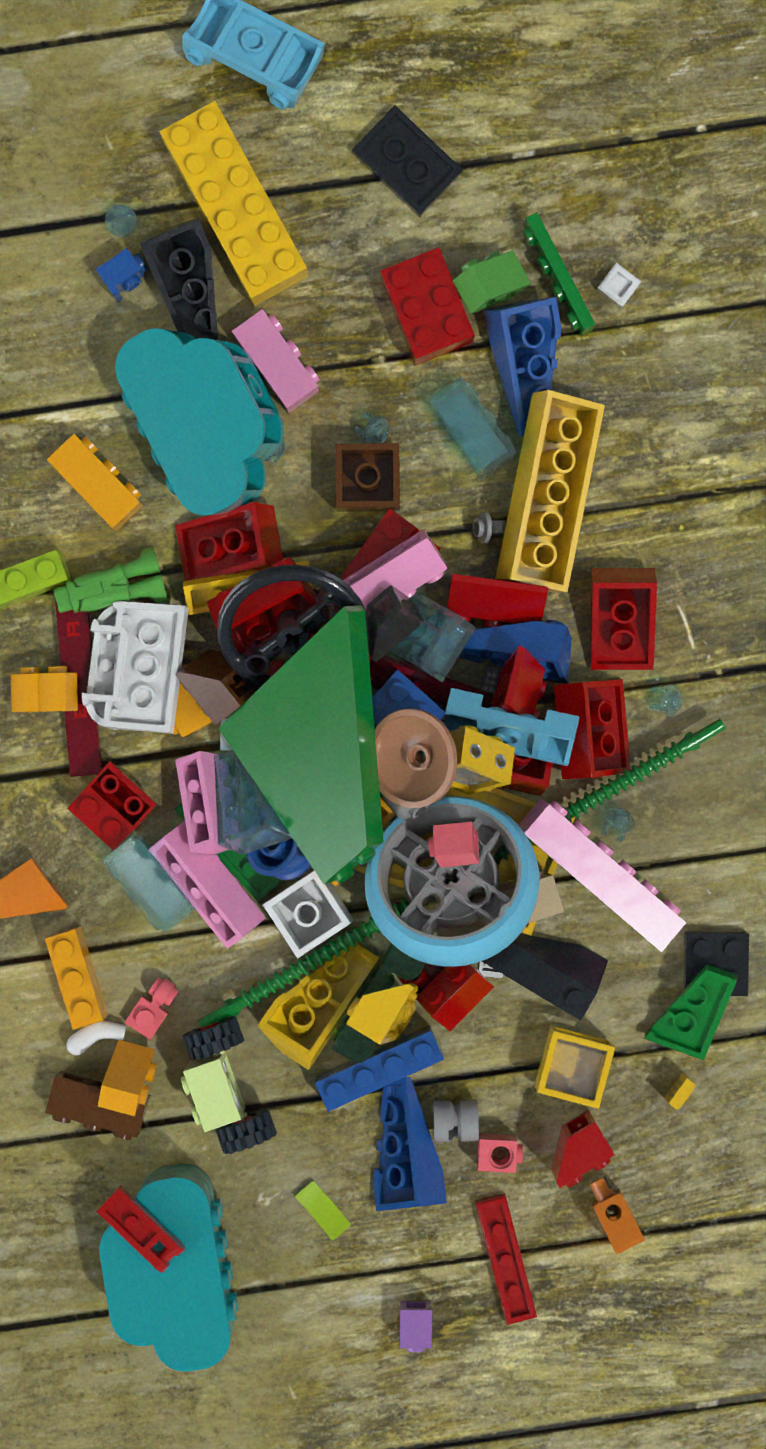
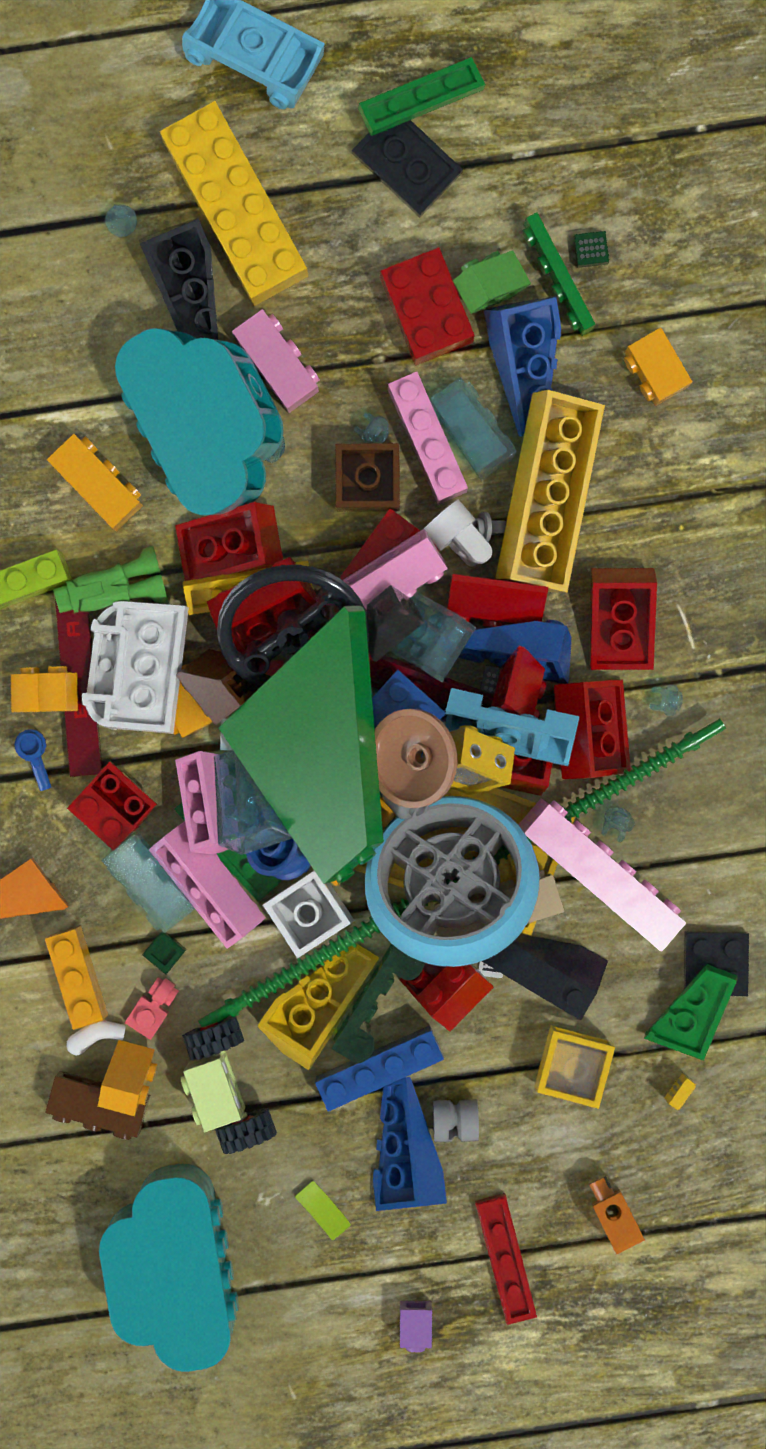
blue brick [96,248,148,302] -> none
red plate [96,1185,185,1273] -> none
yellow wedge [346,983,418,1045] -> none
coral brick [428,821,479,868] -> none
coral brick [476,1133,523,1173] -> none
red slope [551,1110,615,1188] -> none
white tile [597,263,641,308] -> none
none -> blue plate [14,729,52,791]
none -> dark green tile [142,930,187,975]
none -> green plate [358,57,486,136]
none -> bright pink brick [388,372,468,505]
none -> white piece [424,499,492,567]
none -> dark green tile [573,231,609,268]
none -> light orange brick [624,327,693,406]

